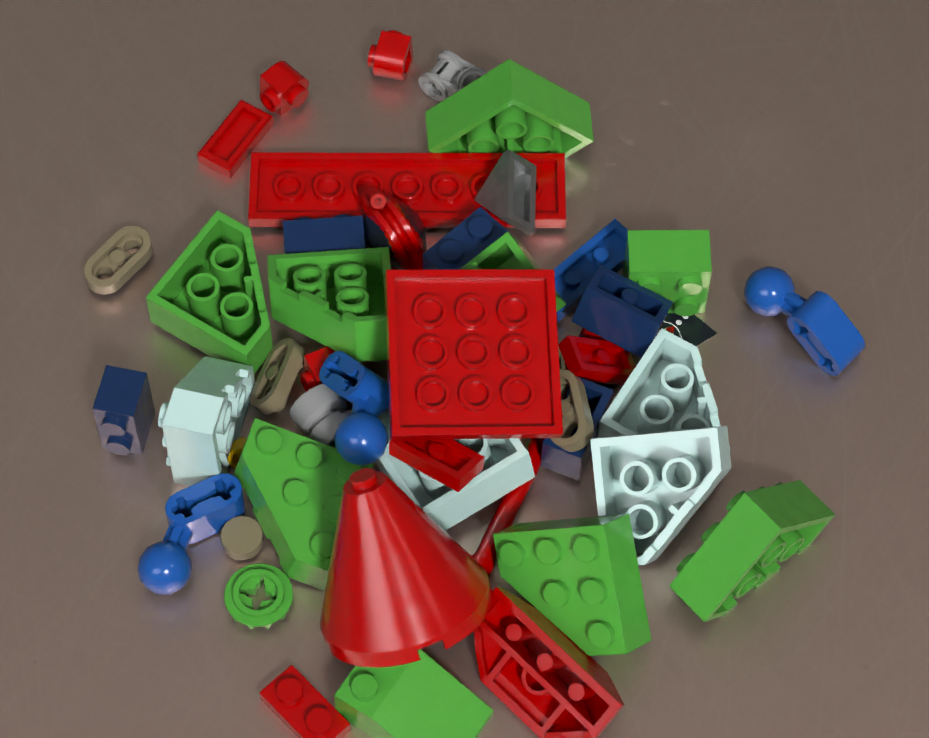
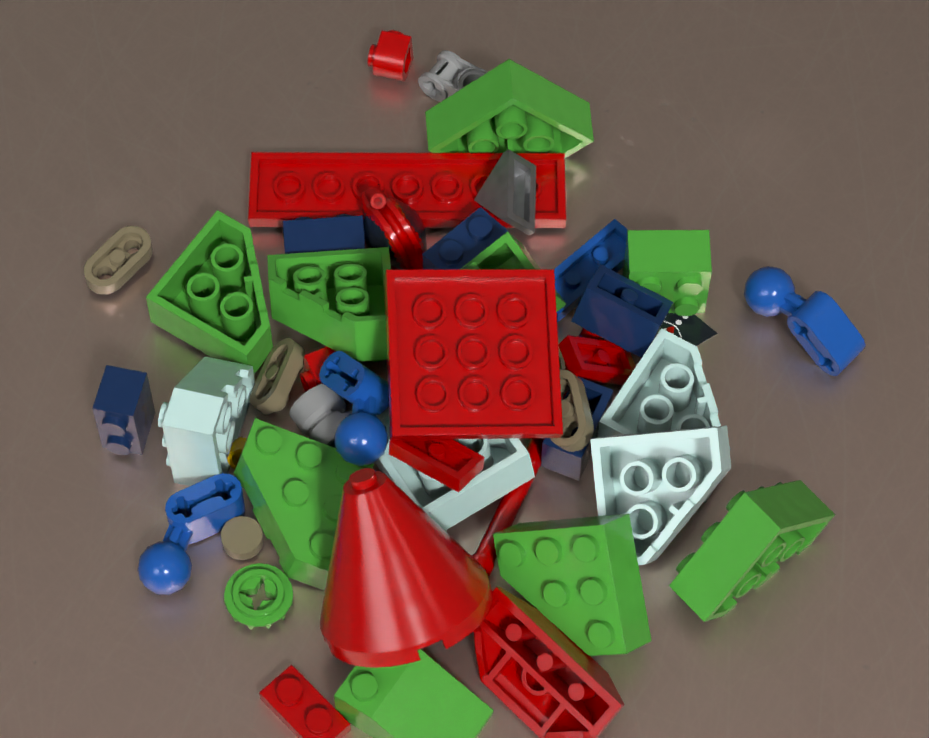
red tile [197,100,274,179] -> none
red plate [260,61,309,116] -> none

